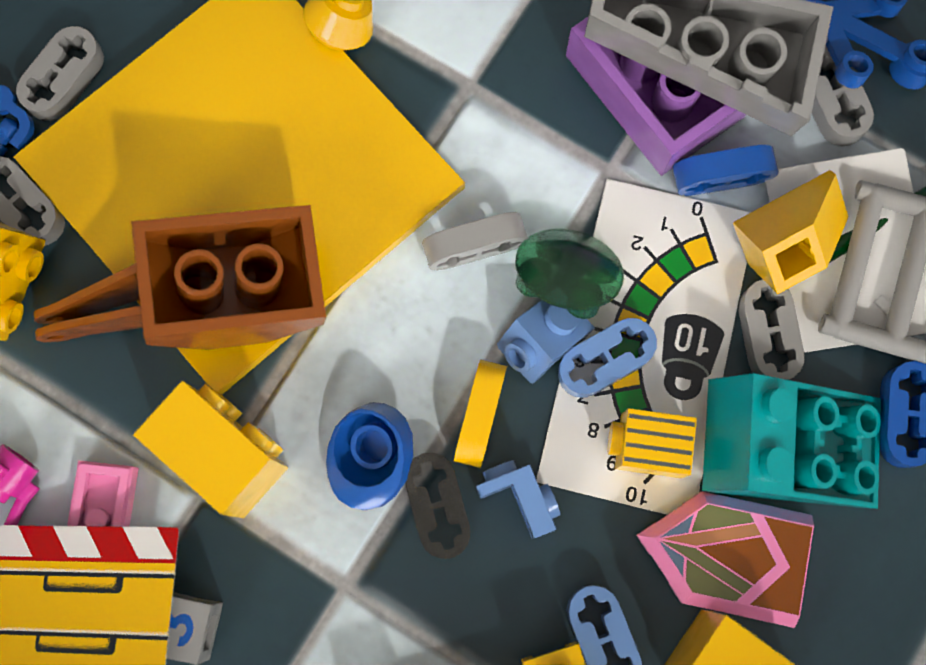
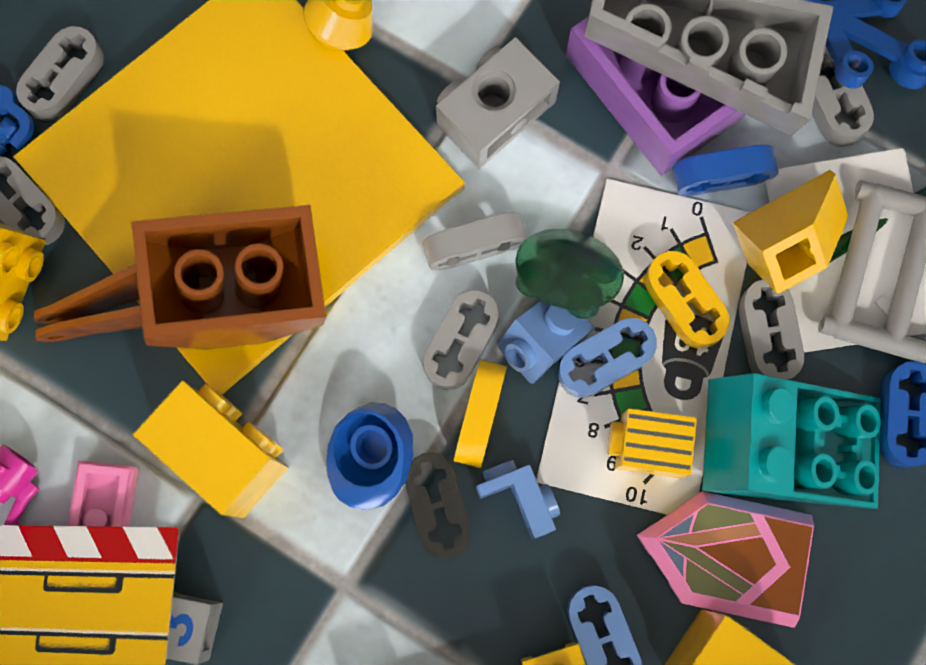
none -> light grey beam [423,290,499,390]
none -> light grey brick [436,37,560,169]
none -> yellow beam [645,251,729,349]

